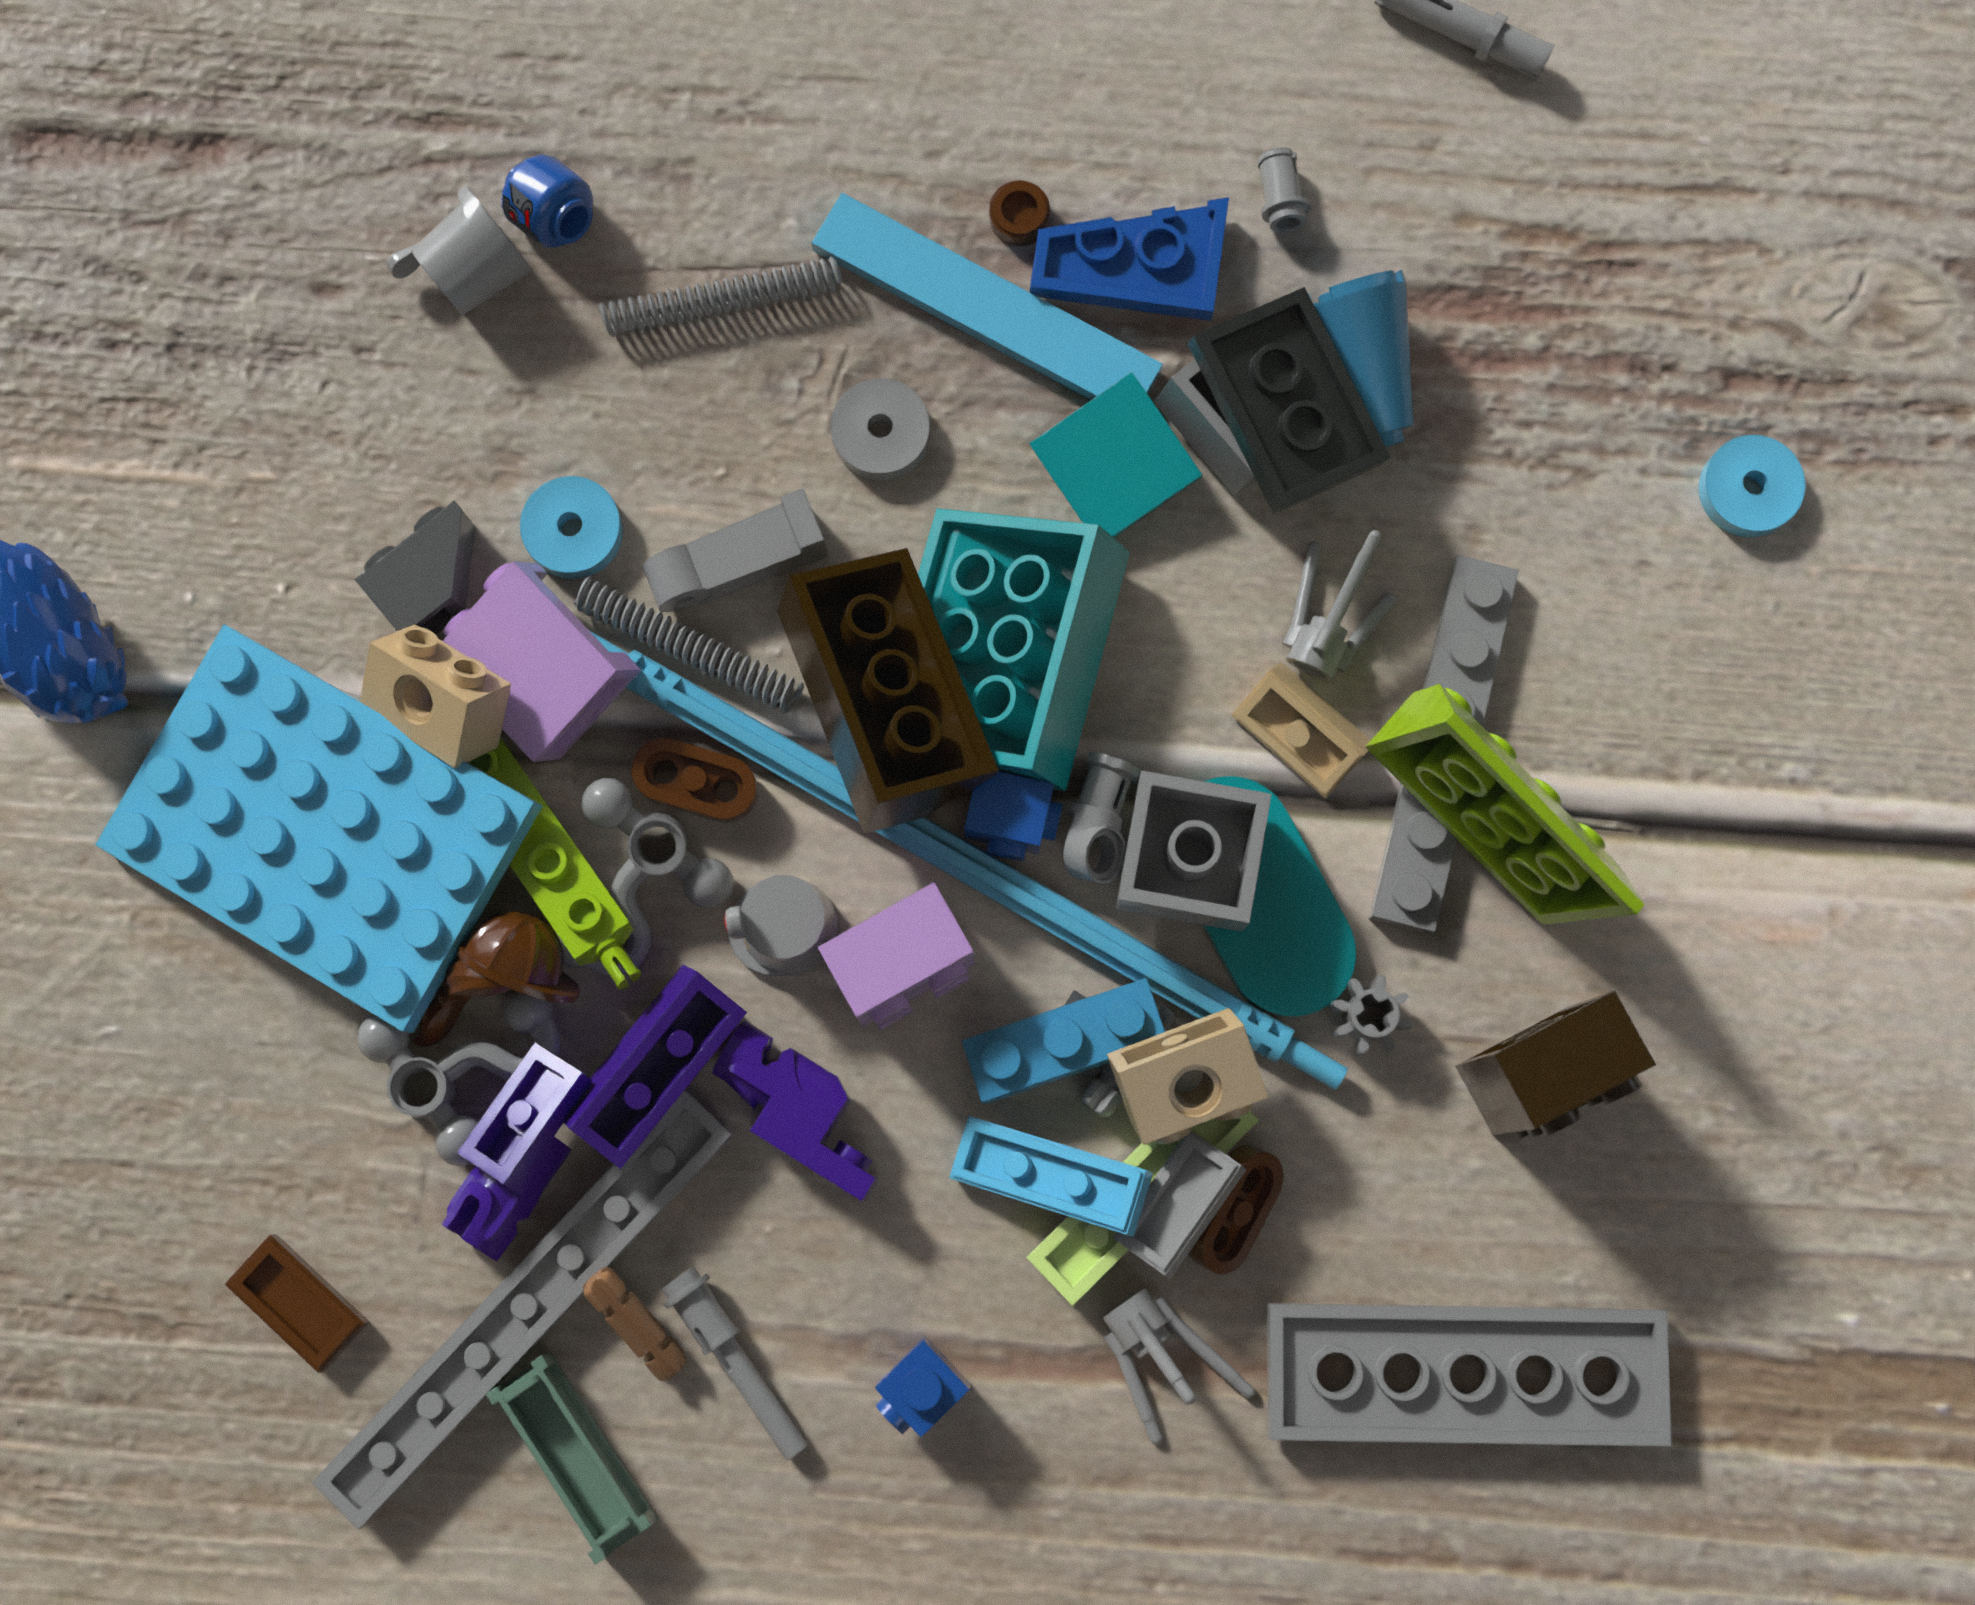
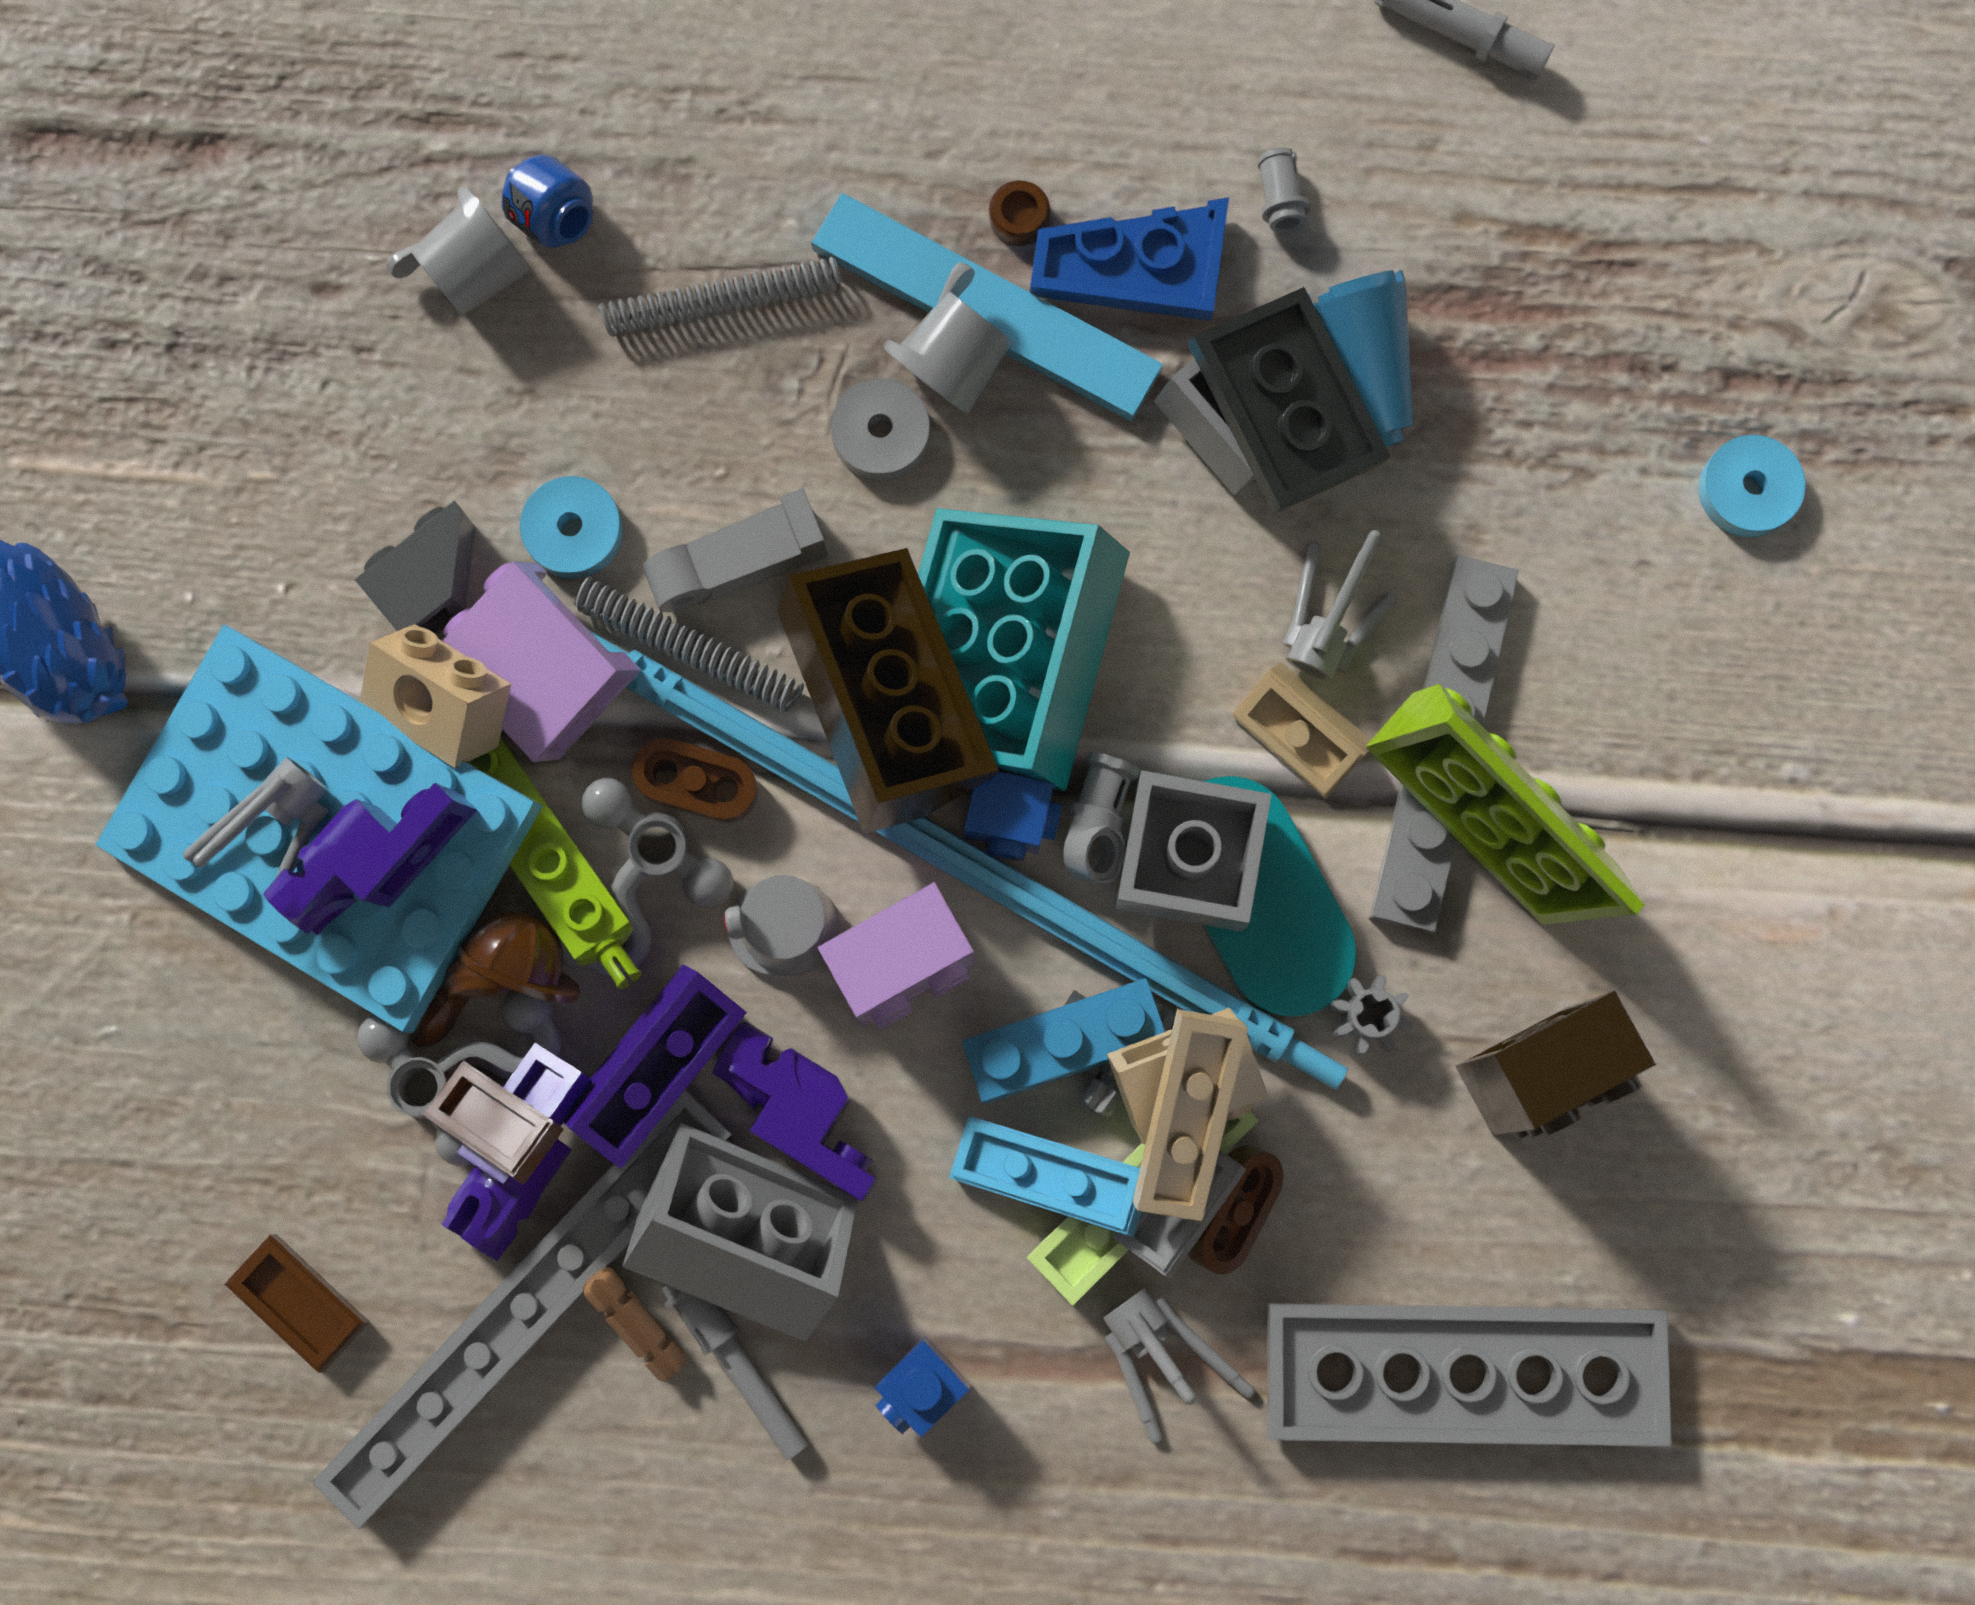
sand green container [486,1352,659,1565] -> none
teal tile [1029,372,1203,538] -> none
none -> light grey plant [183,756,329,879]
none -> dark purple plate [263,783,477,936]
none -> tile [423,1061,564,1185]
none -> light grey slope [623,1122,858,1342]
none -> light grey hat [883,262,1013,414]
none -> tan plate [1132,1009,1248,1221]

